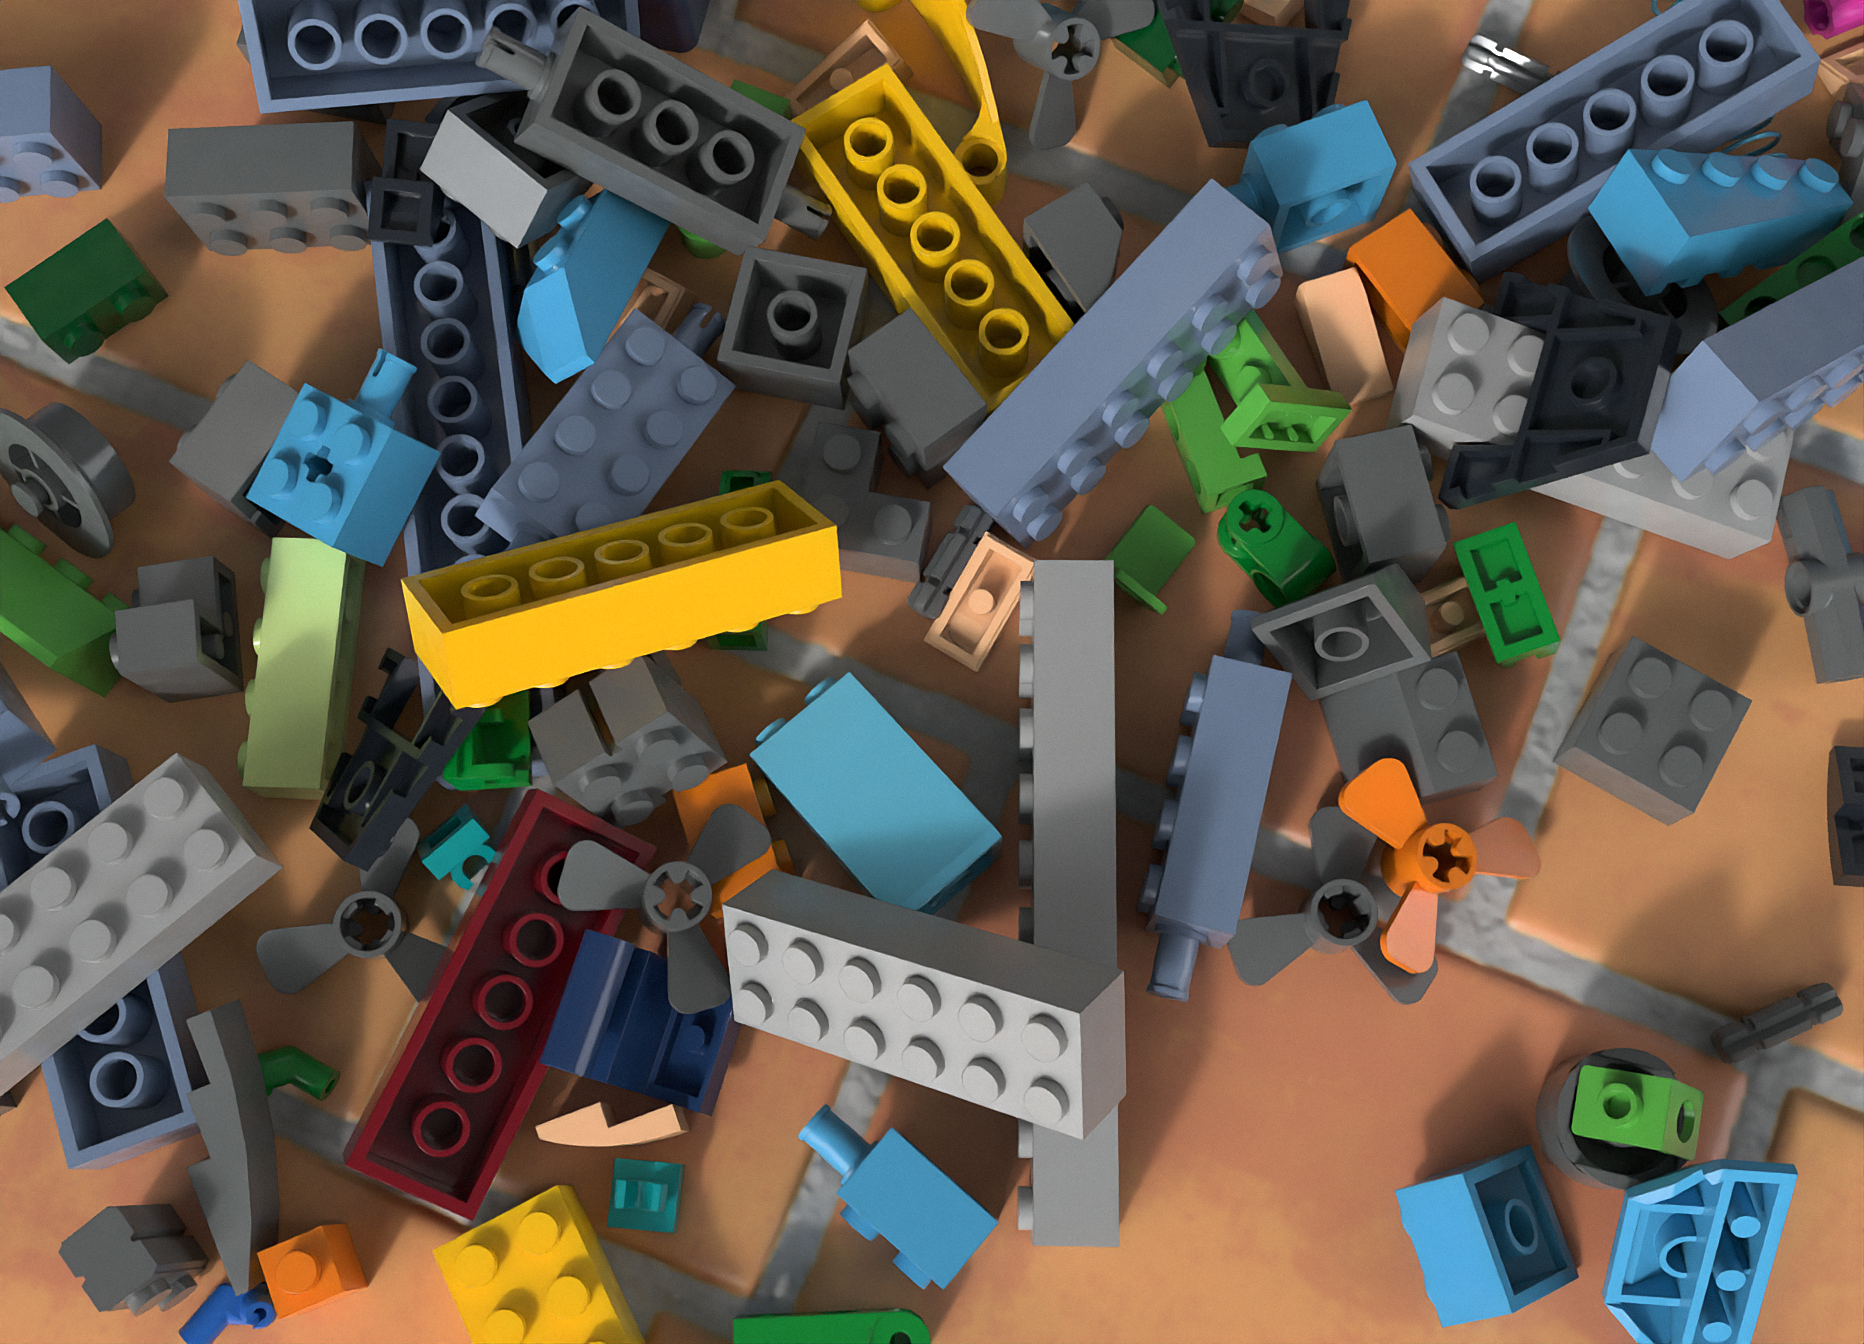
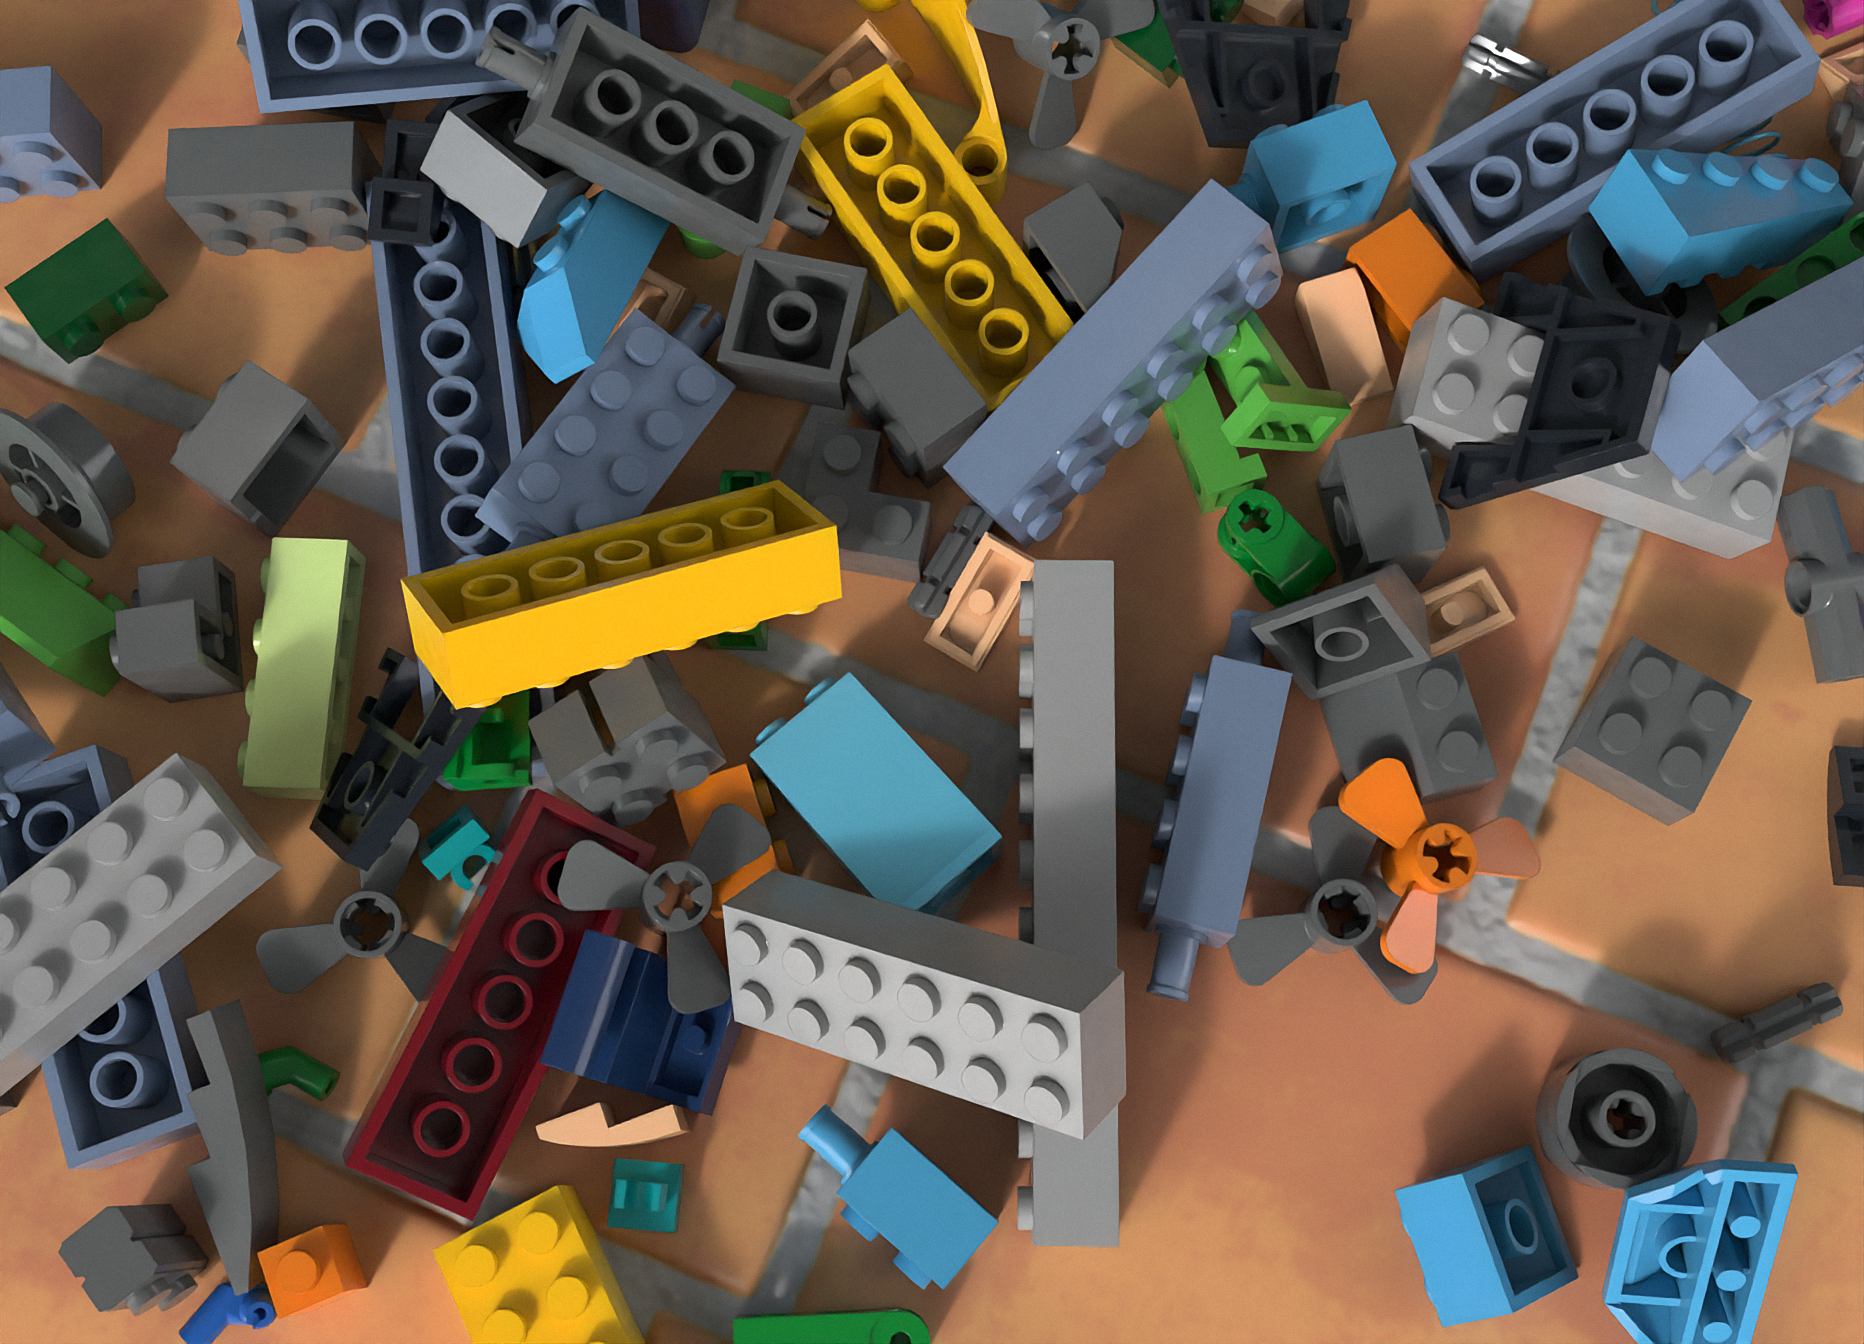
dark azure brick [246,348,441,567] -> none
bright green bracket [1104,505,1195,615] -> none
green hinge [1453,522,1561,669] -> none
bright green bracket [1571,1065,1704,1161] -> none

